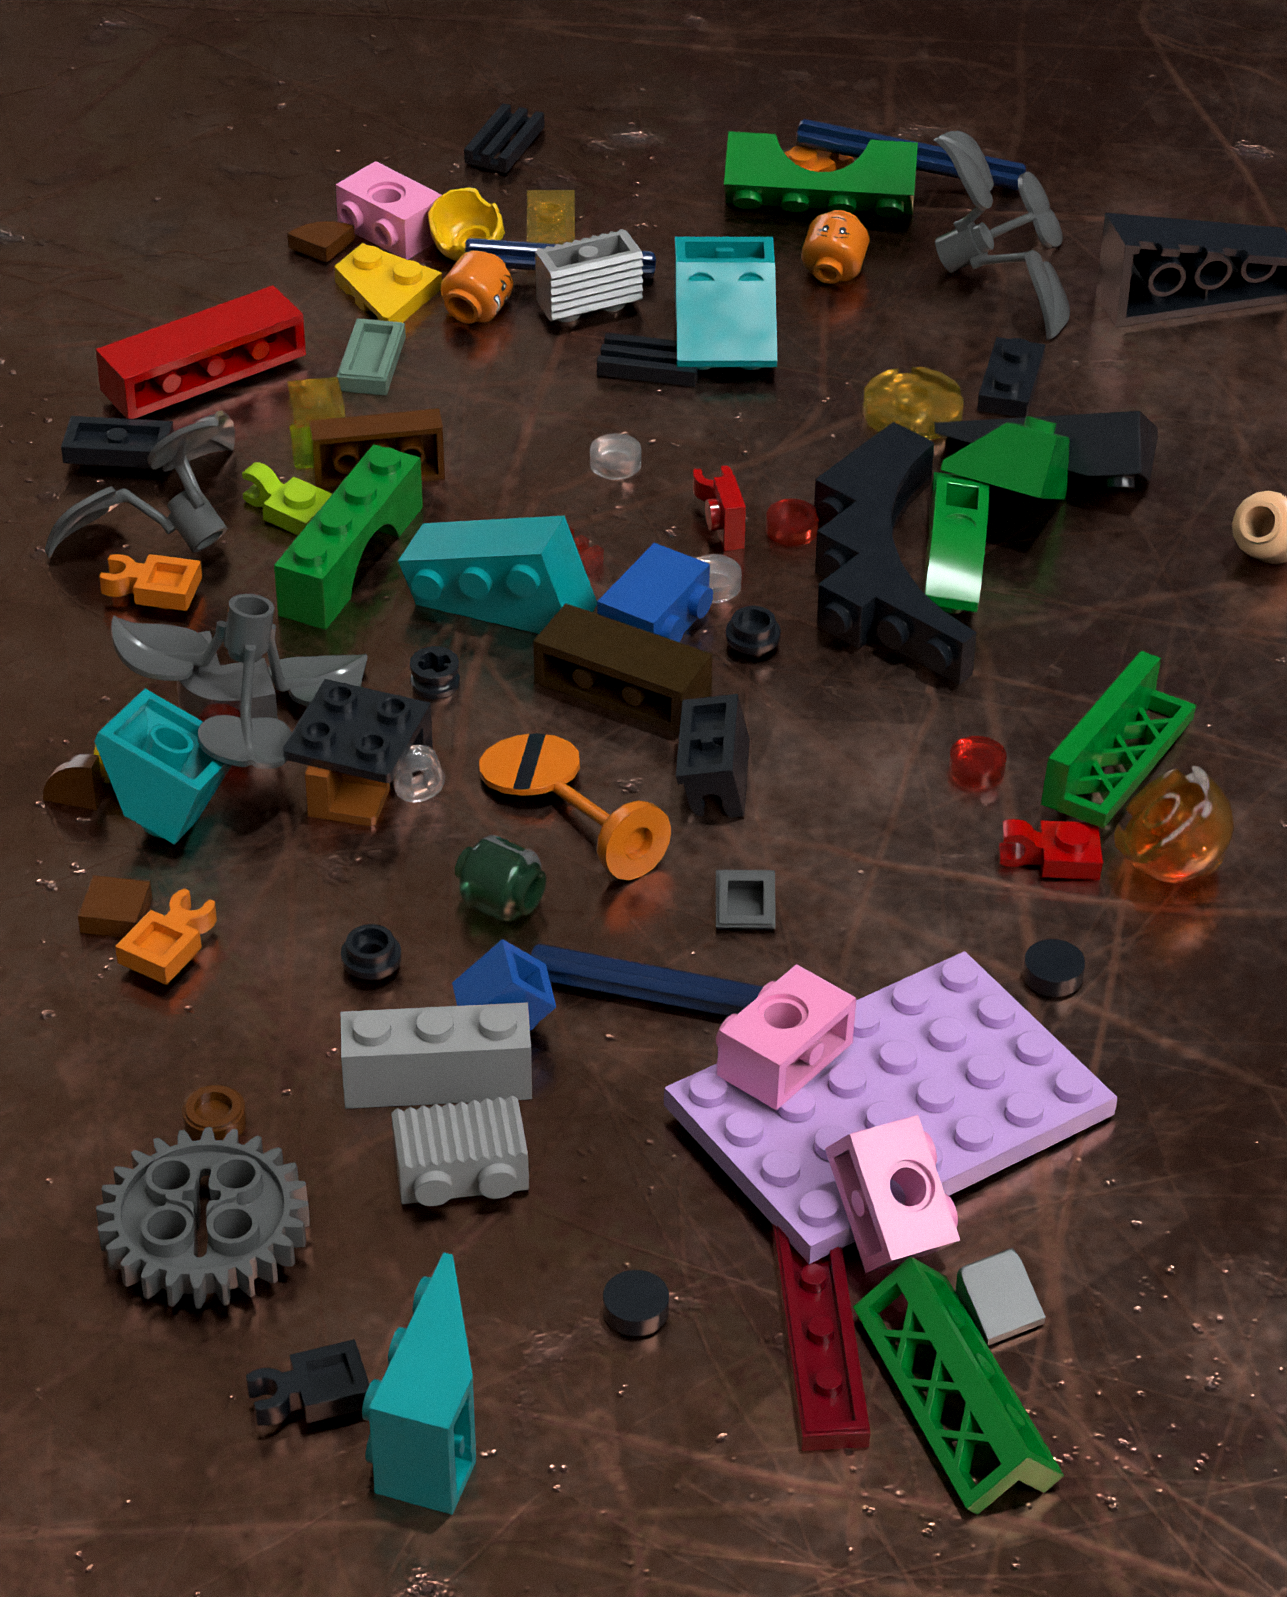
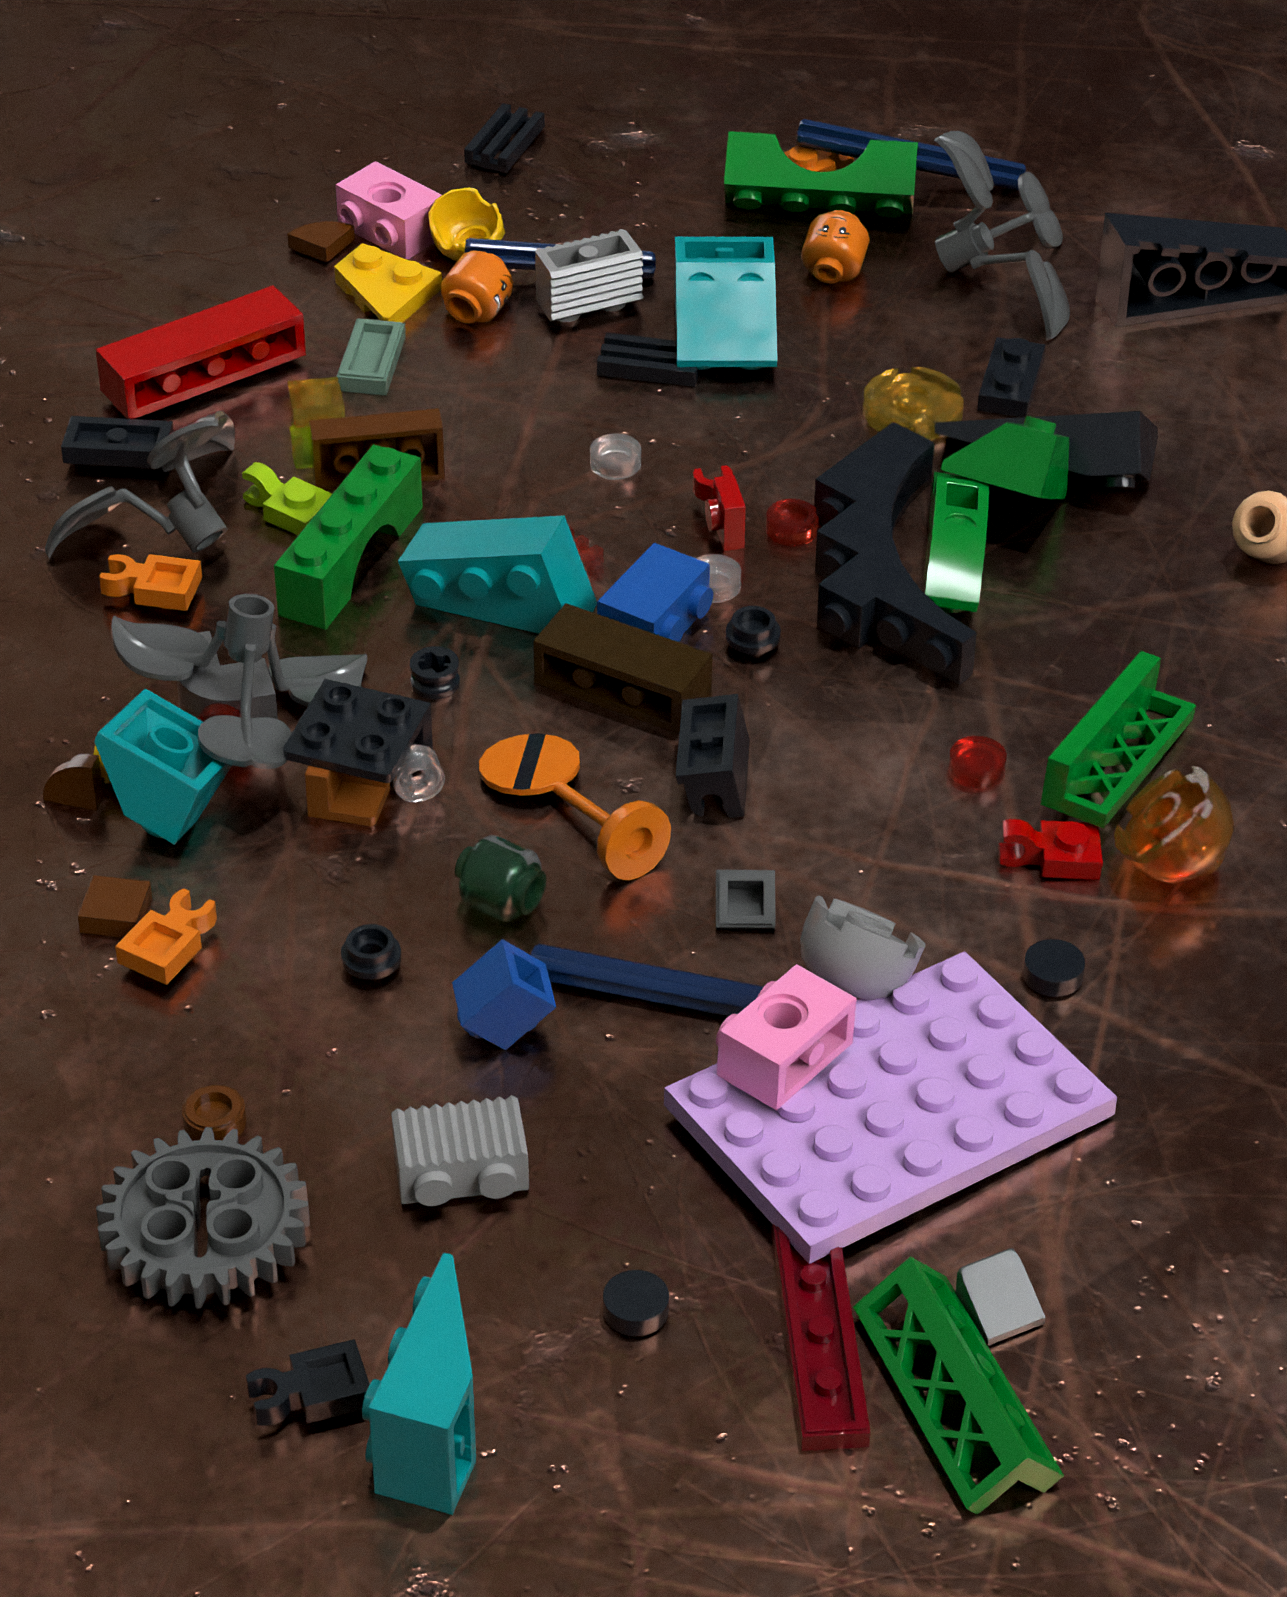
light grey brick [340,1002,532,1109] -> none
clear yellow plate [527,190,575,245] -> none
bright pink brick [825,1115,960,1273] -> none
none -> light grey cylinder [800,896,926,1000]

